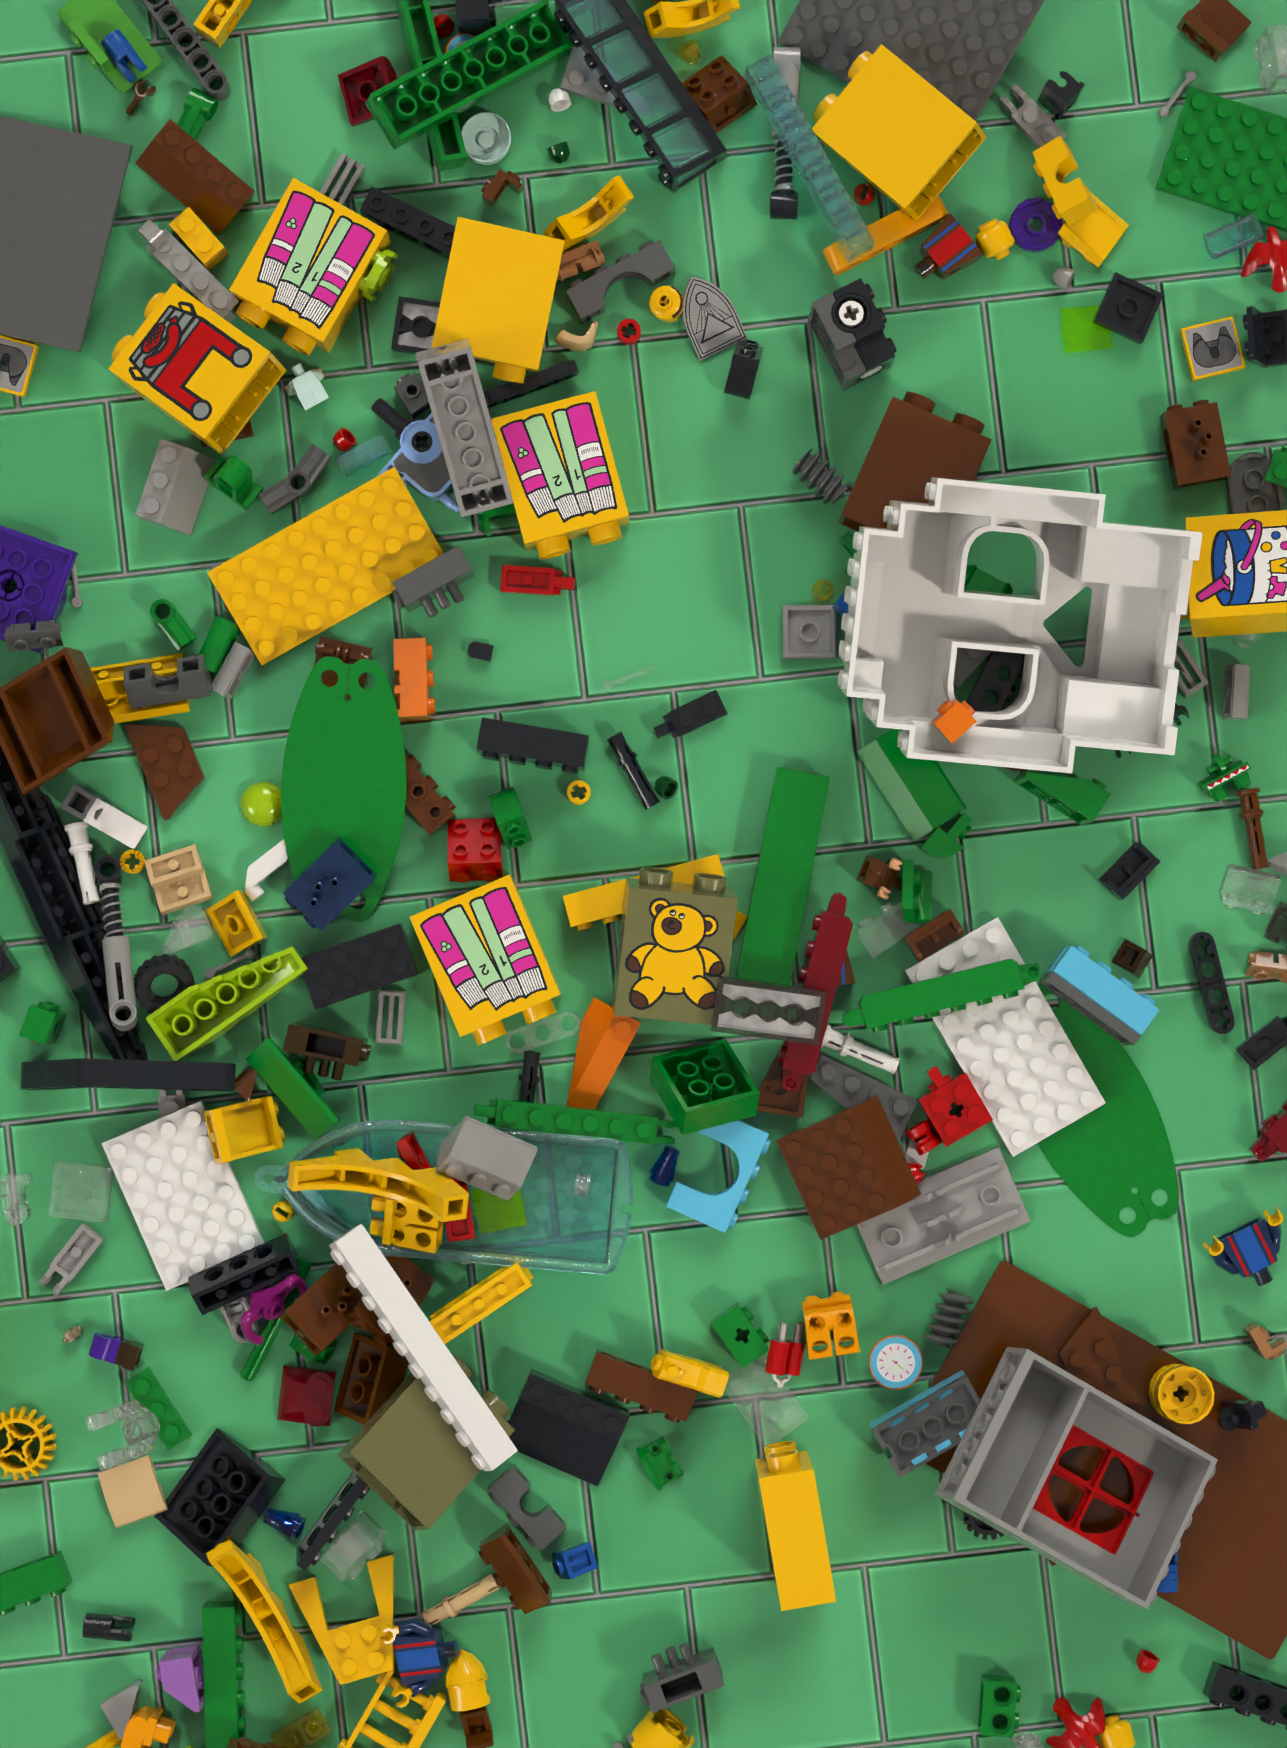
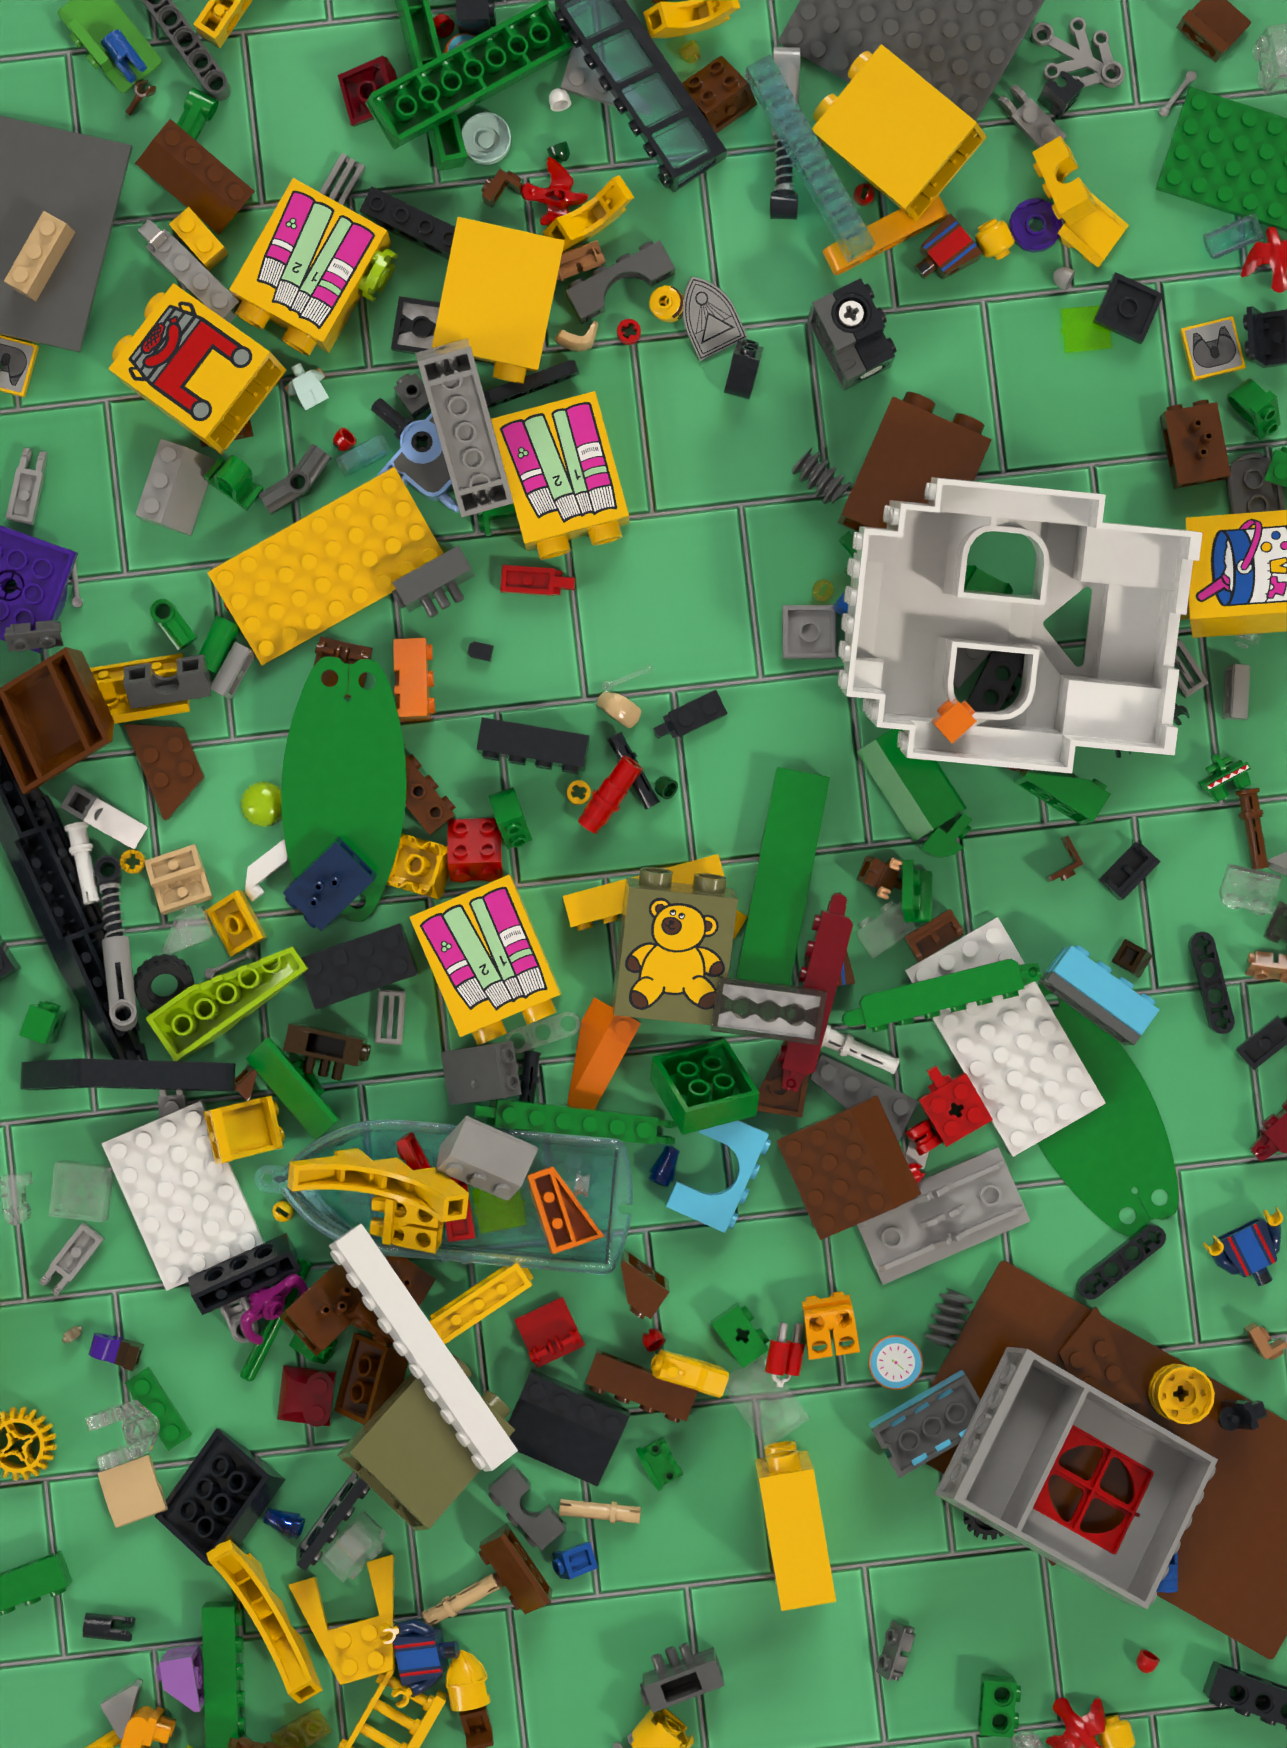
none -> tan brick [4,211,75,302]
none -> light grey hinge [6,448,48,526]
none -> yellow slope [386,833,449,899]
none -> dark grey piece [441,1041,522,1105]
none -> red hinge [514,1297,585,1368]
none -> red animal [521,157,589,225]
none -> orange wedge [525,1167,605,1254]
none -> tan pin [559,1498,641,1524]
none -> red piece [578,755,643,834]
none -> tan hair [597,692,641,728]
none -> reddish brown slope [621,1249,670,1319]
none -> red hinge [642,1328,666,1352]
none -> dark grey hinge [876,1620,916,1681]
none -> light grey plant [1031,17,1125,88]
none -> reddish brown bracket [1046,836,1083,882]
none -> black beam [1077,1223,1166,1300]
none -> green pin [1227,378,1281,440]

